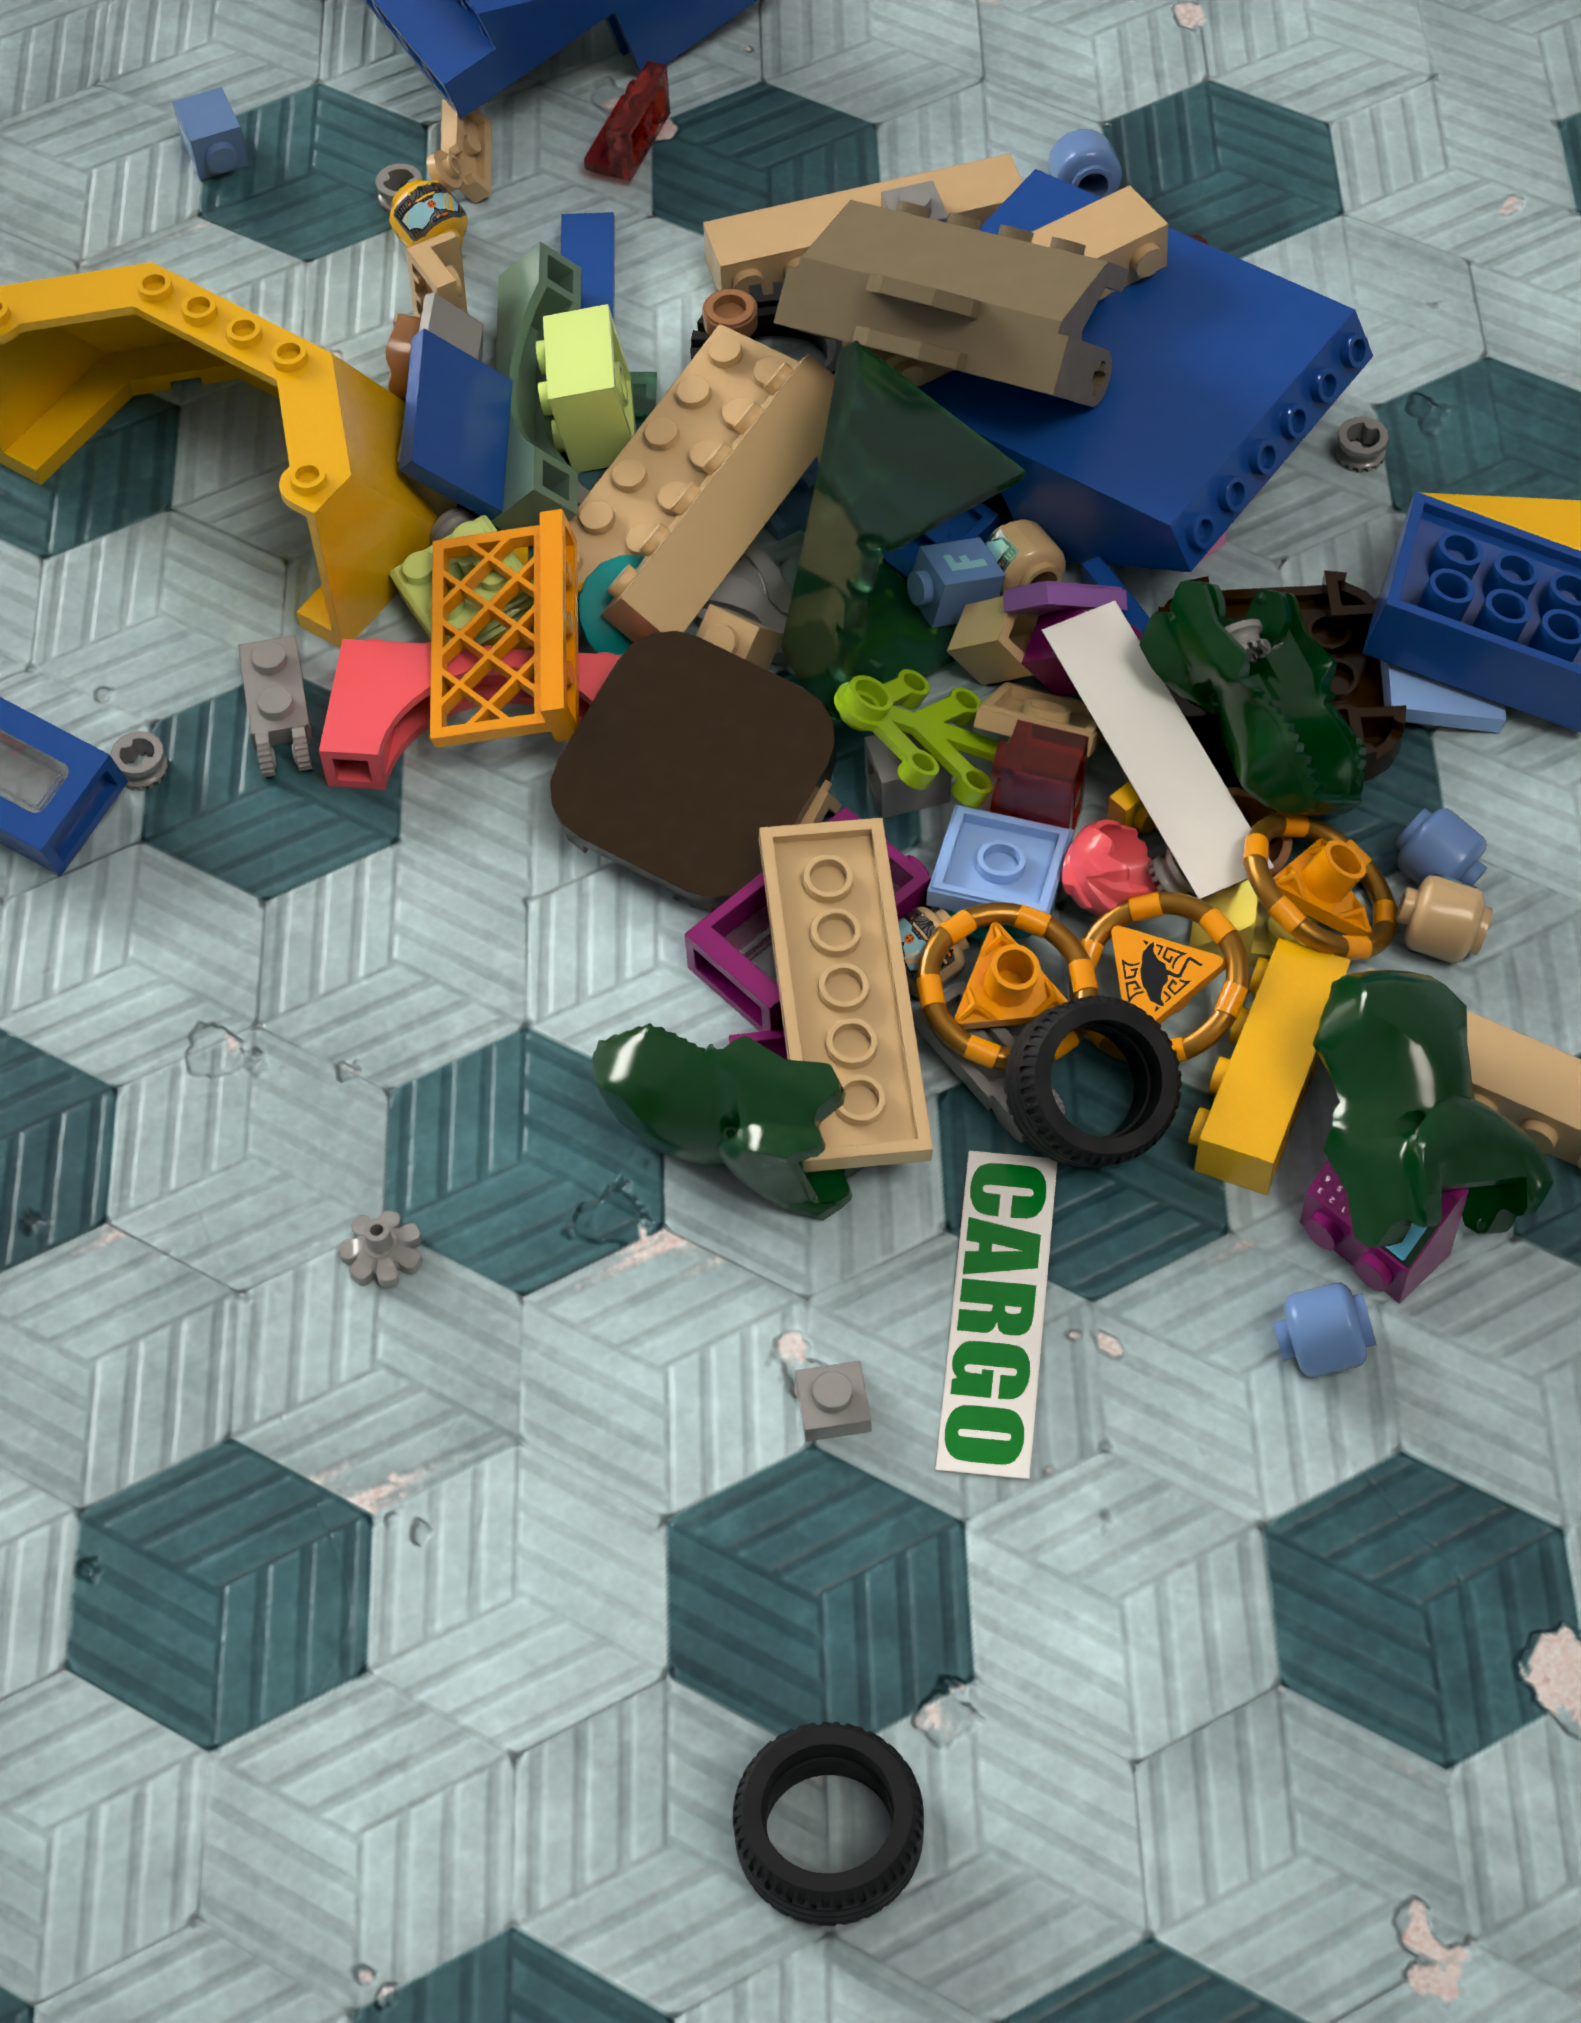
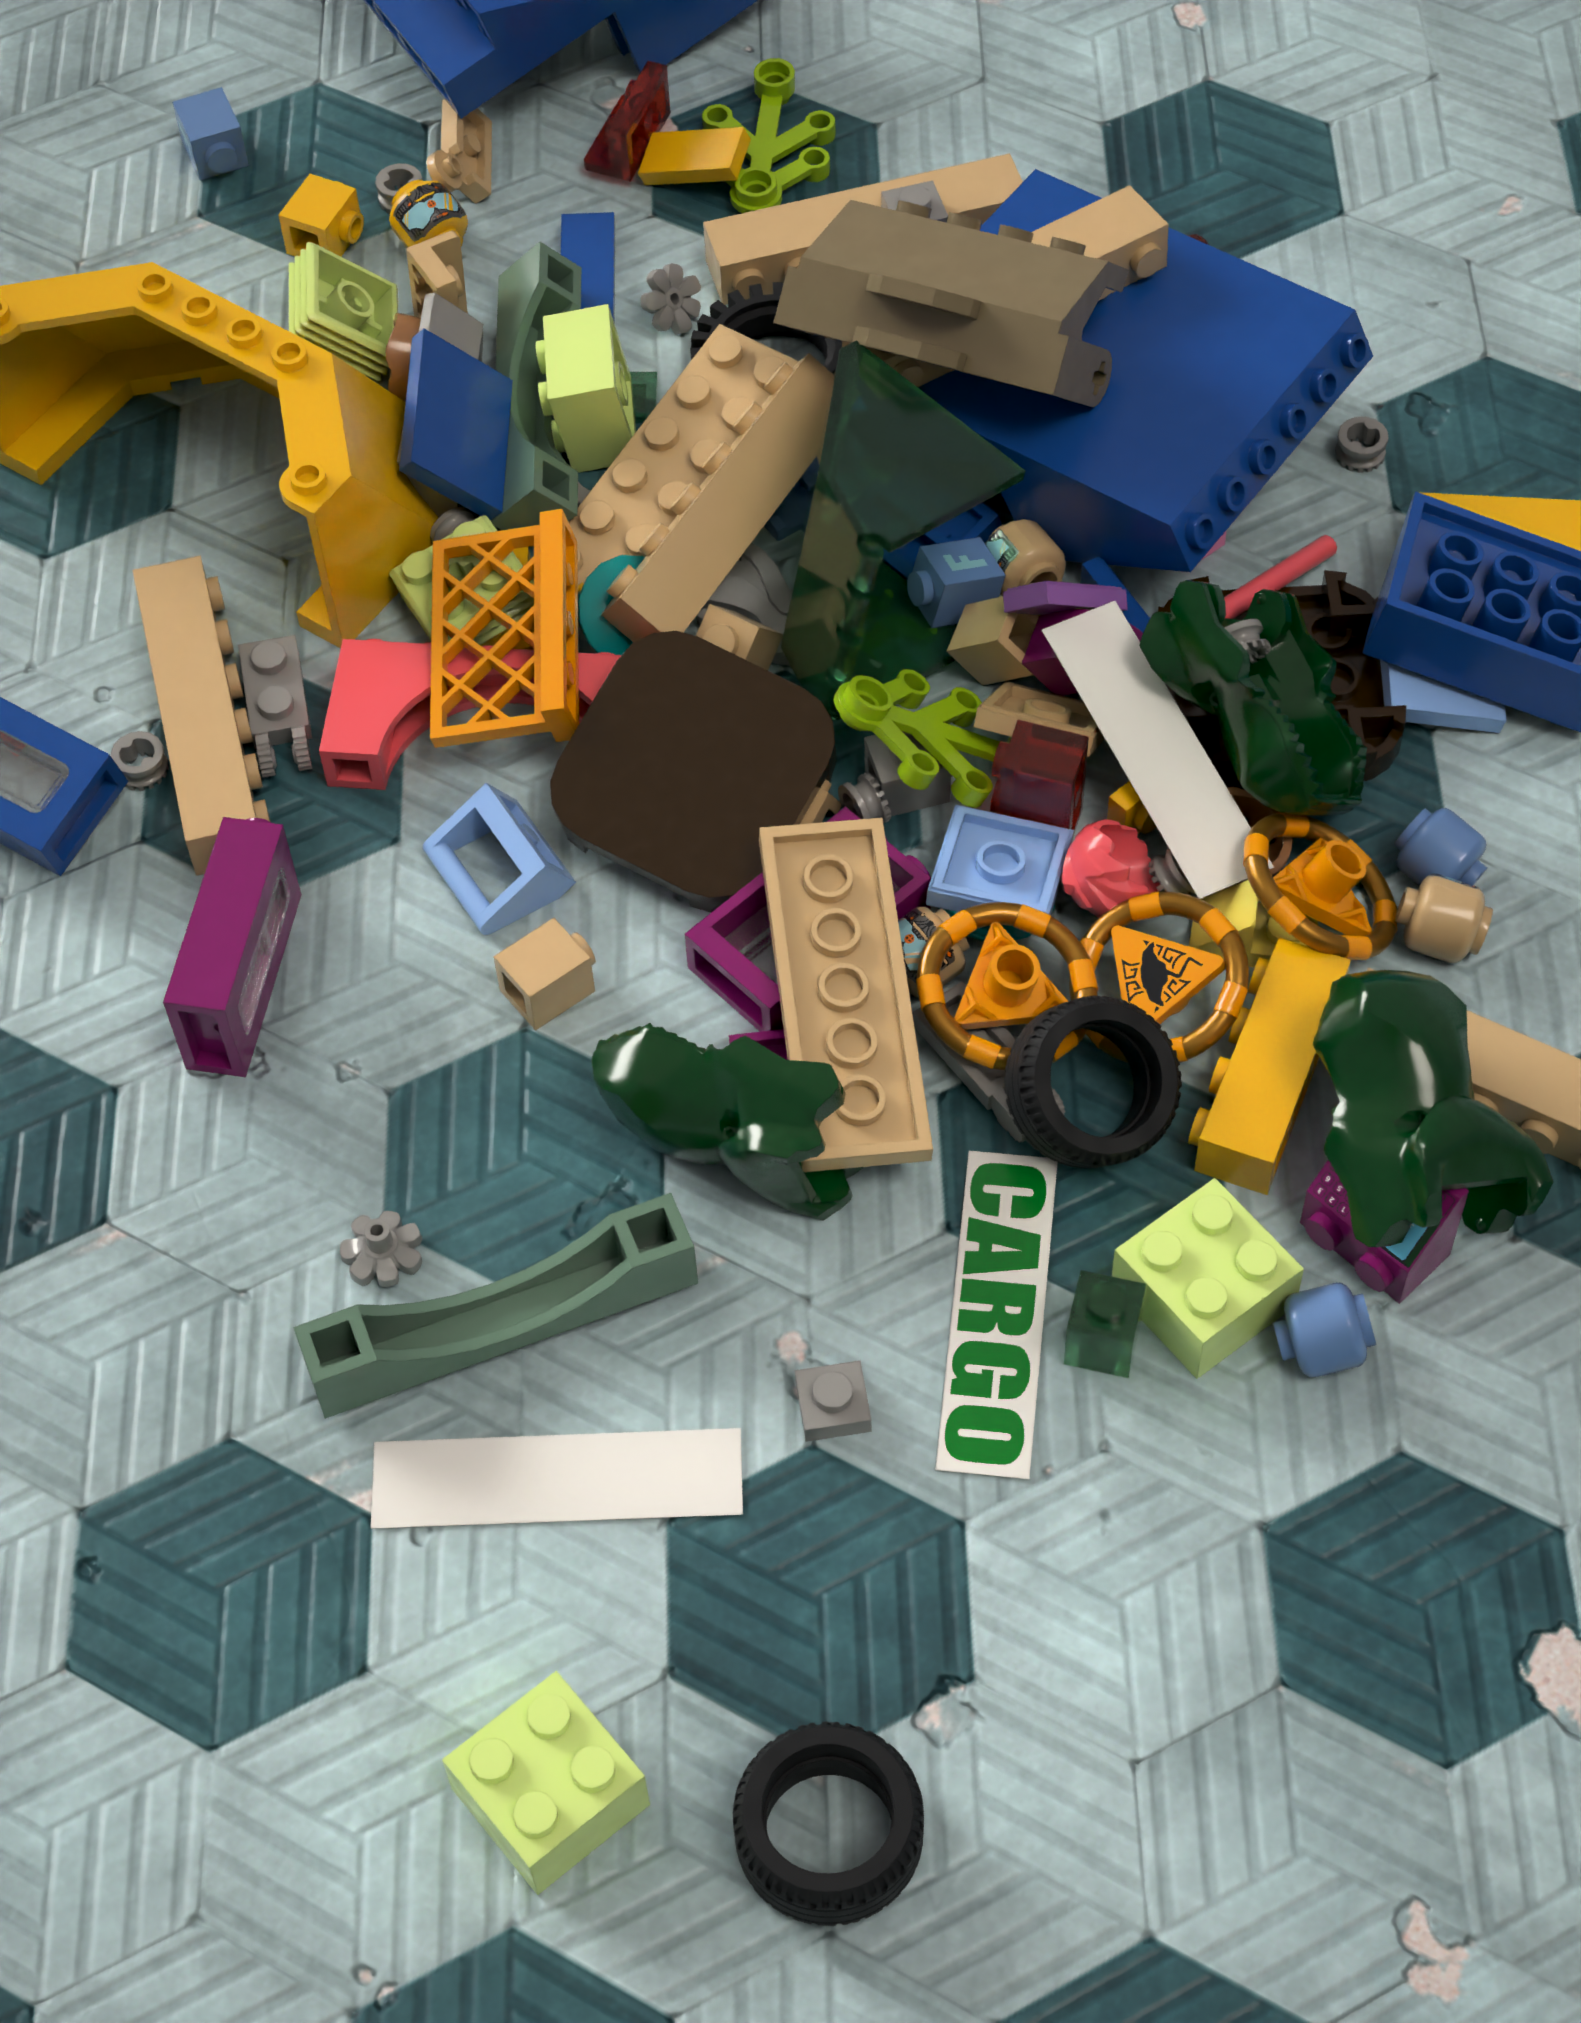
medium nougat tile [702,289,758,337] -> none
medium blue head [1048,129,1122,198] -> none
none -> tan brick [132,555,271,876]
none -> magenta piece [163,817,302,1077]
none -> yellow brick [278,174,364,257]
none -> yellowish green brick [289,242,398,381]
none -> sand green arch [293,1193,698,1419]
none -> white sticker [371,1428,743,1529]
none -> light blue tile [423,783,576,935]
none -> yellowish green brick [442,1671,650,1895]
none -> tan brick [493,918,596,1031]
none -> yellow tile [638,127,751,185]
none -> light grey plant [641,263,701,334]
none -> lime plant [702,58,836,213]
none -> light grey bush [838,773,891,824]
none -> clear green brick [1064,1270,1146,1378]
none -> yellowish green brick [1111,1178,1304,1379]
none -> coral bar [1224,535,1337,619]

